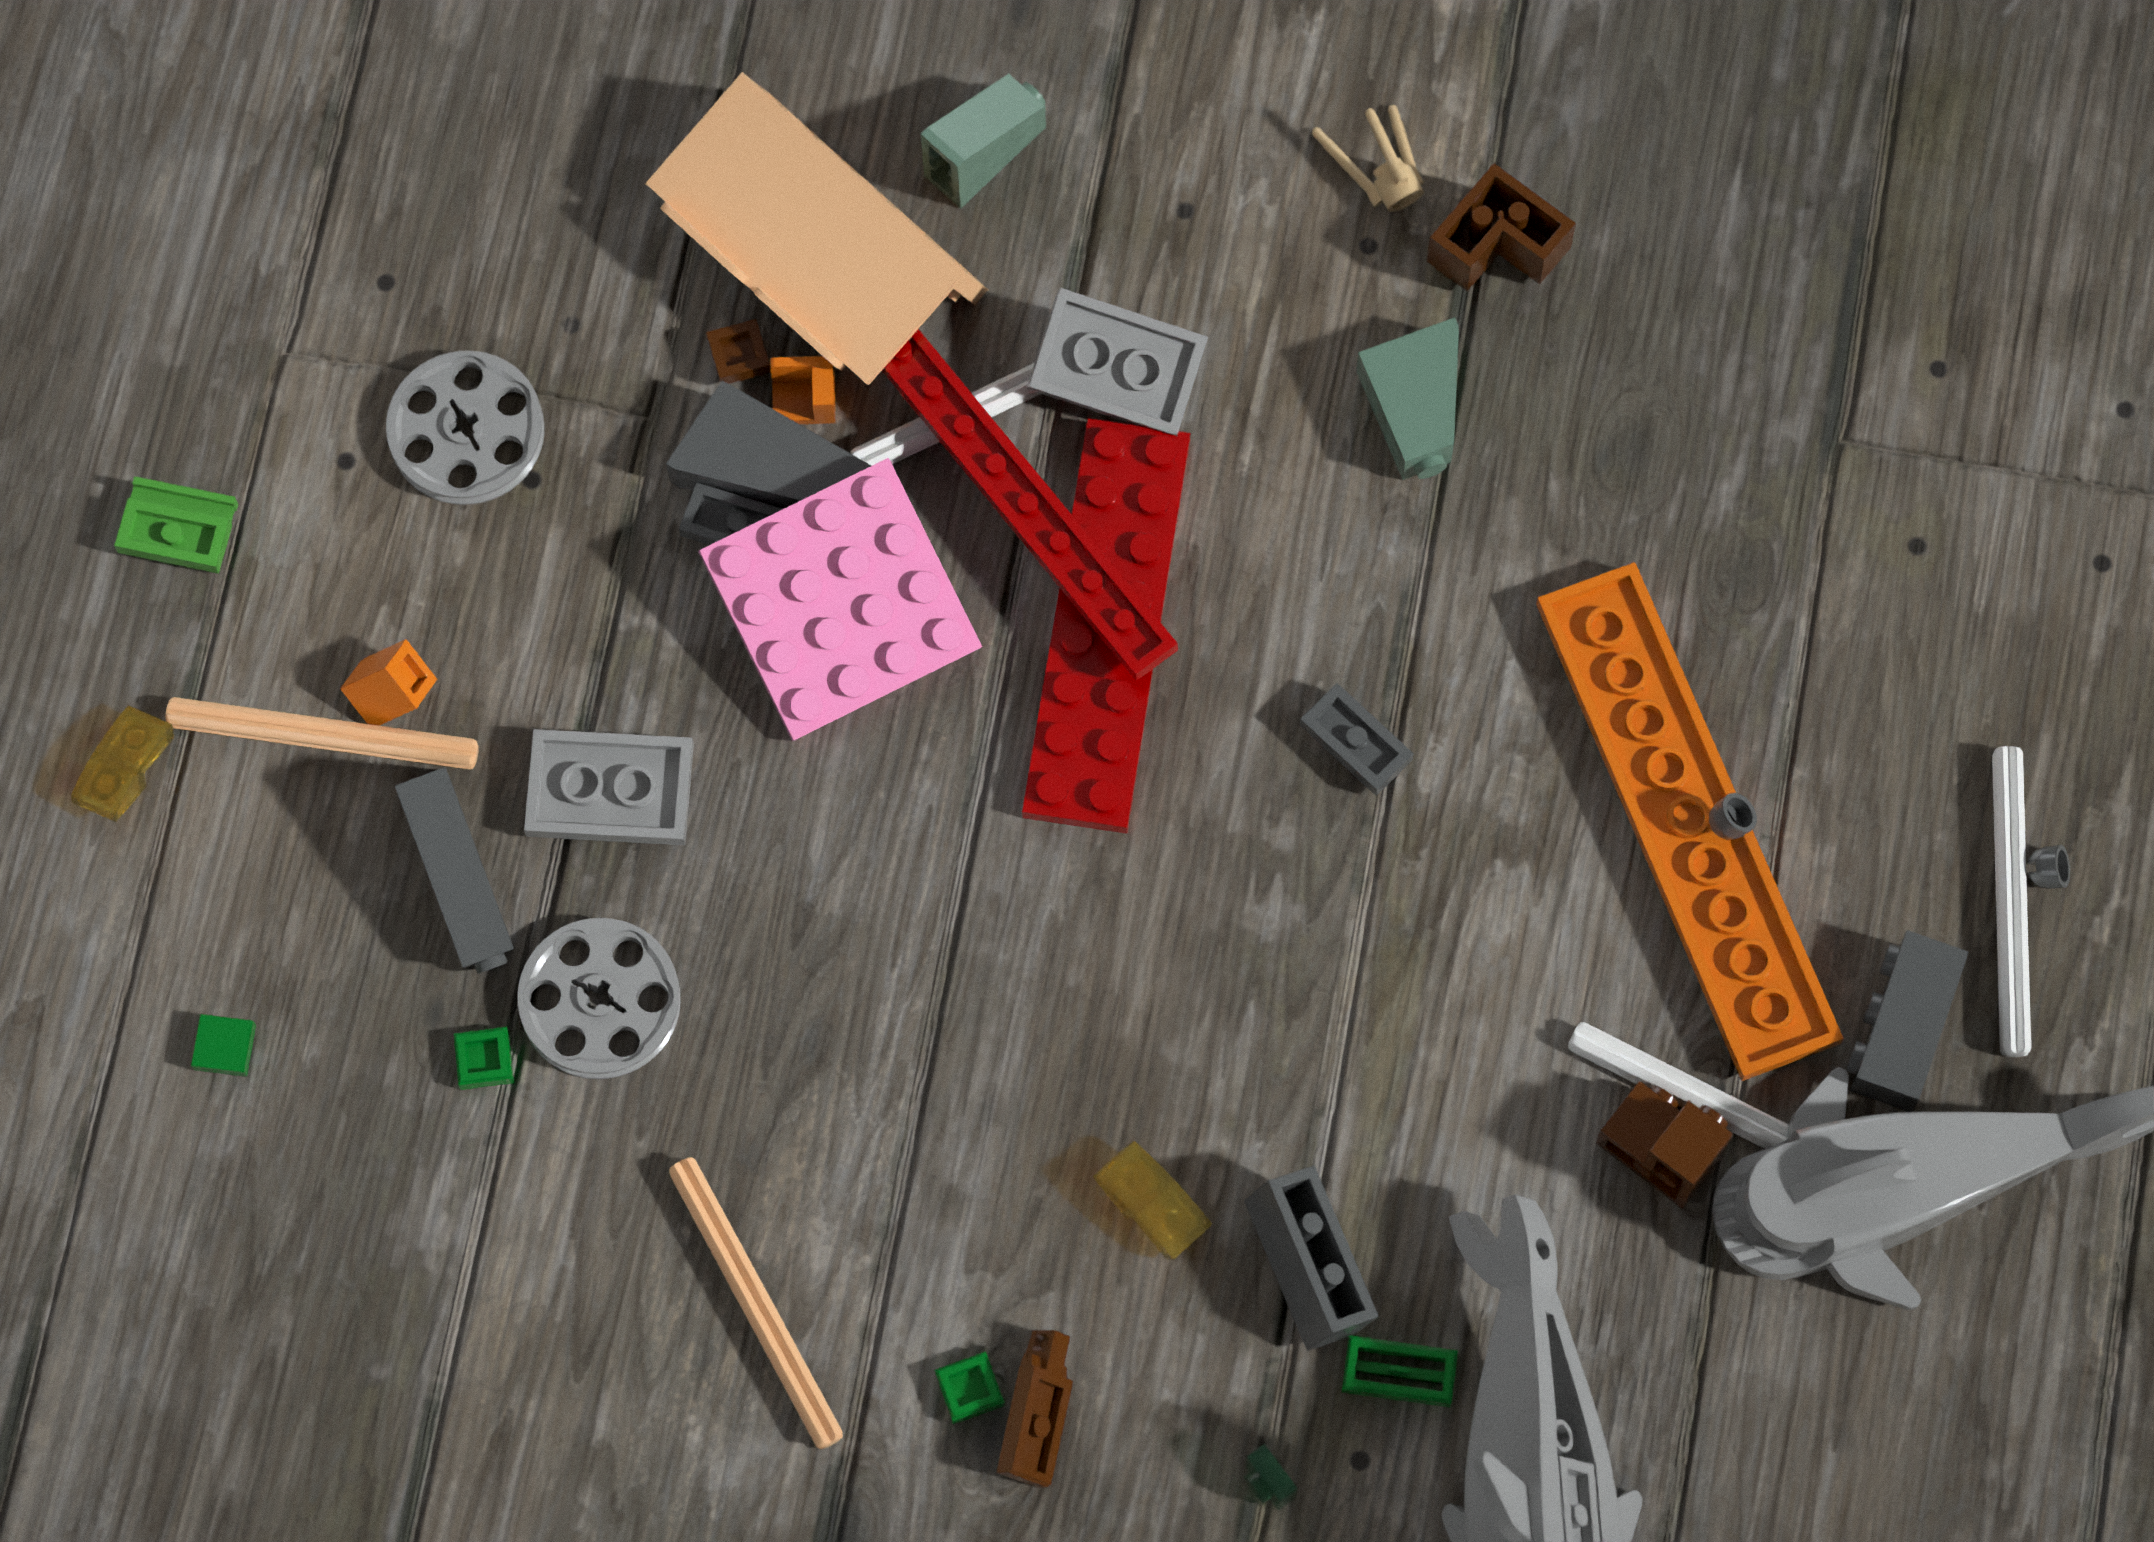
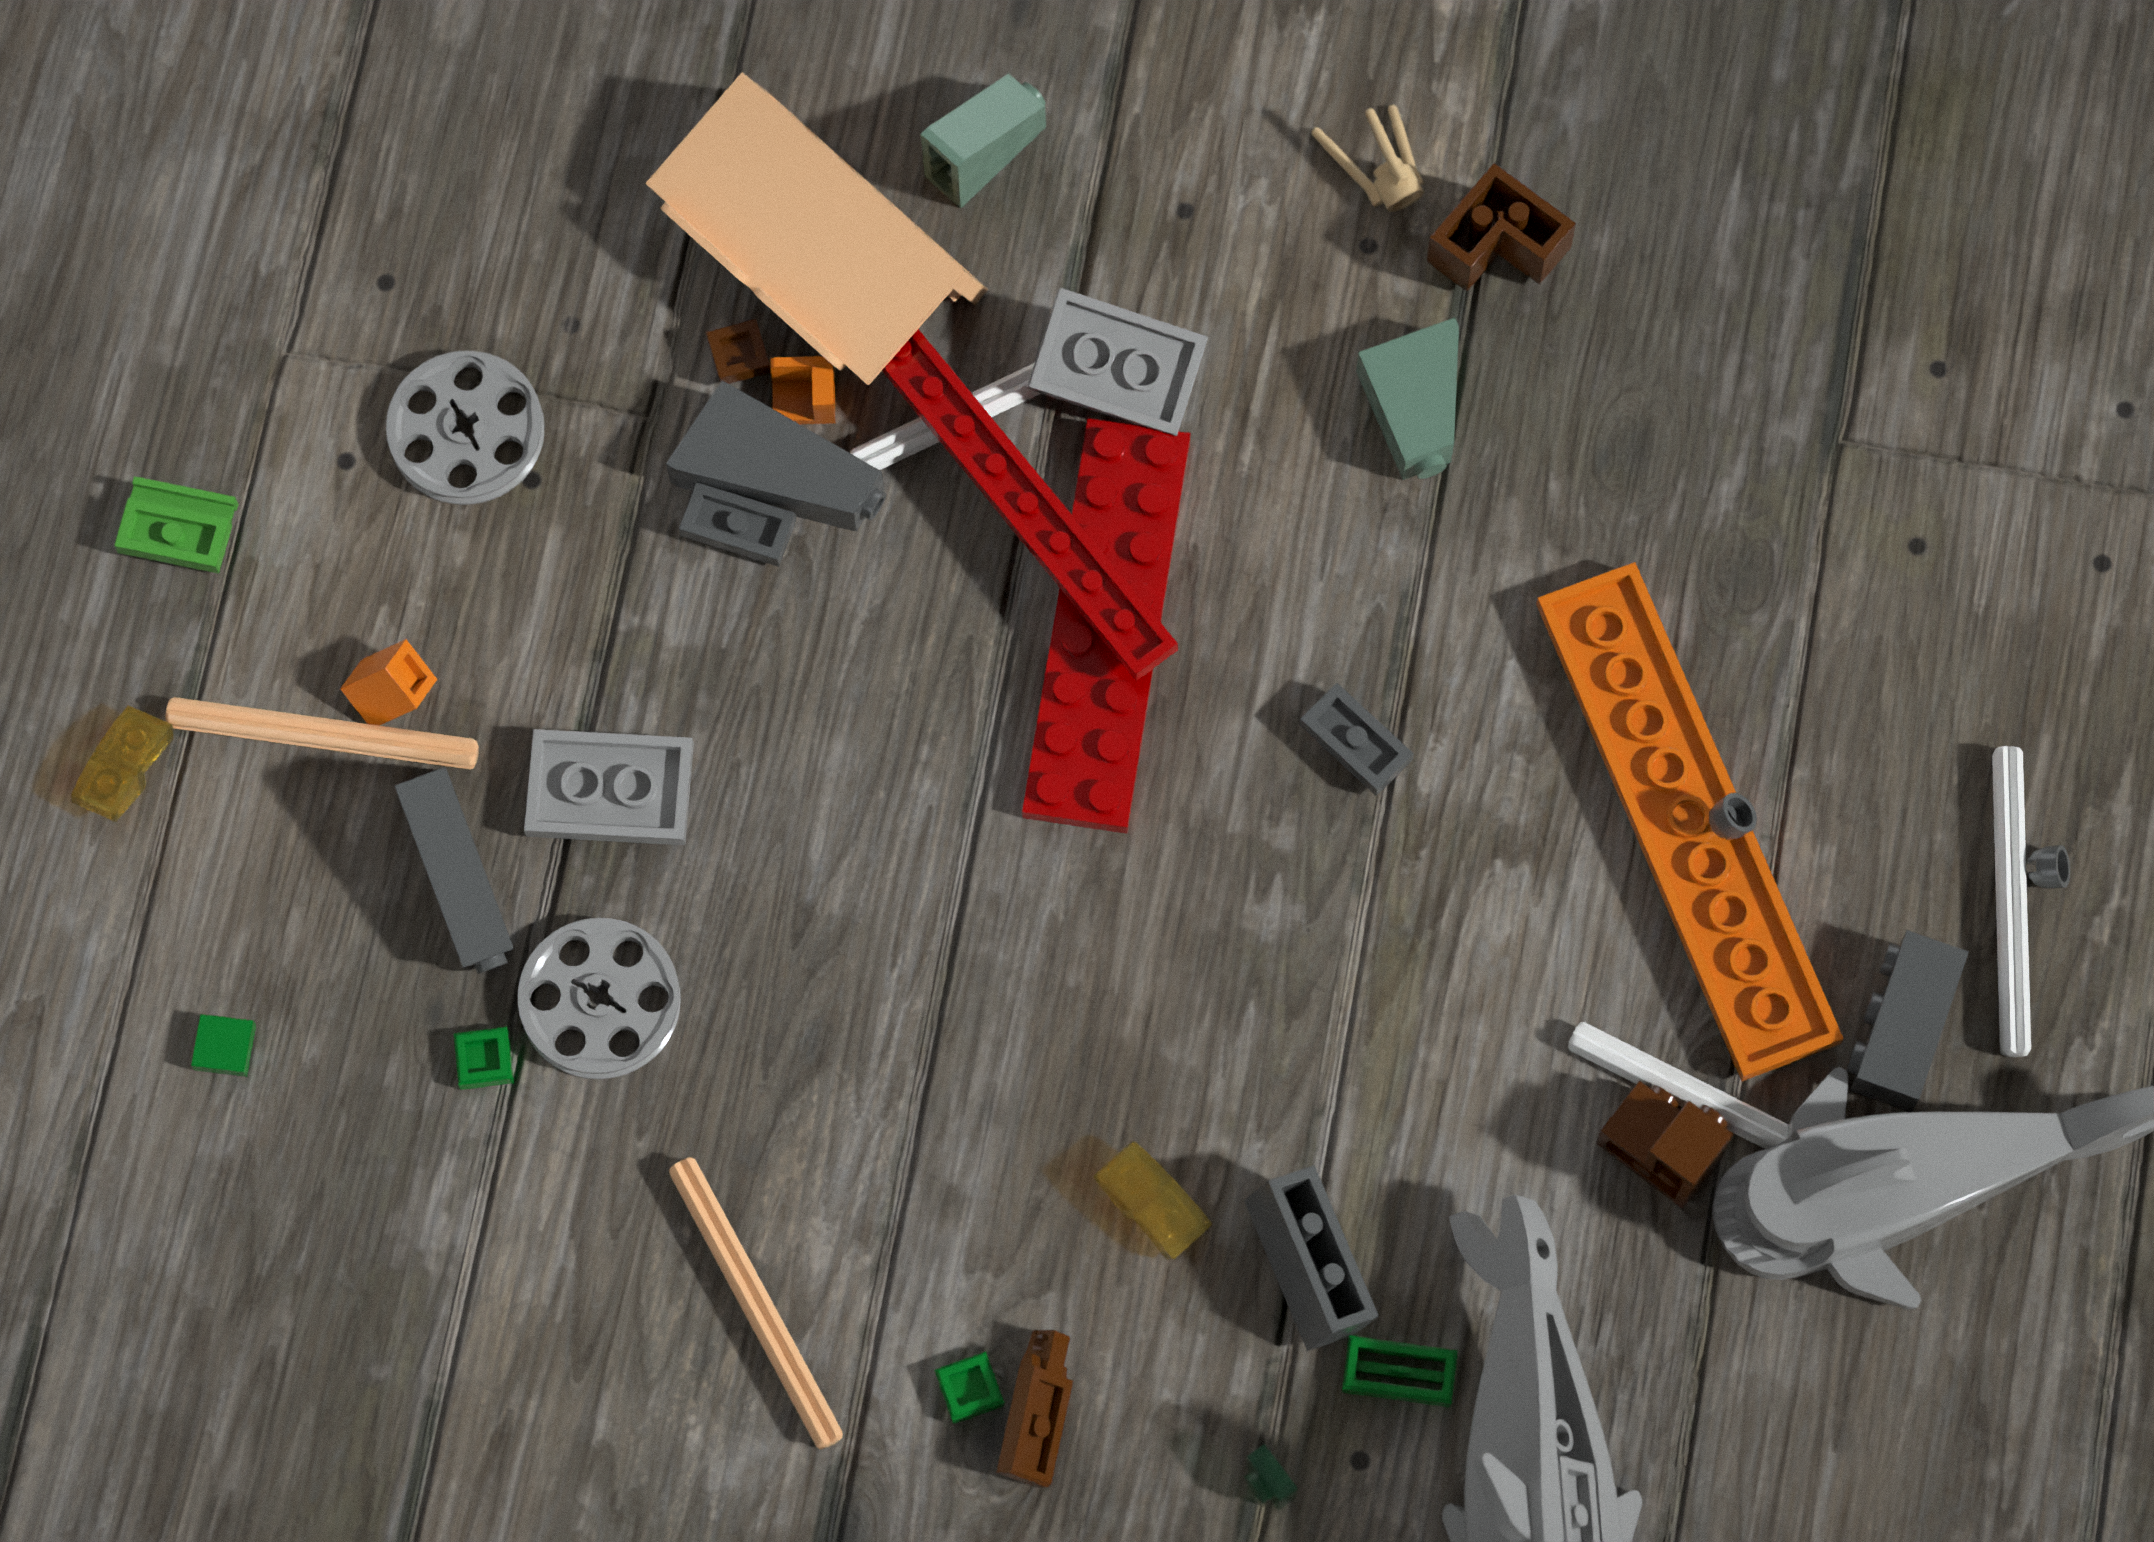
bright pink plate [698,458,982,741] -> none

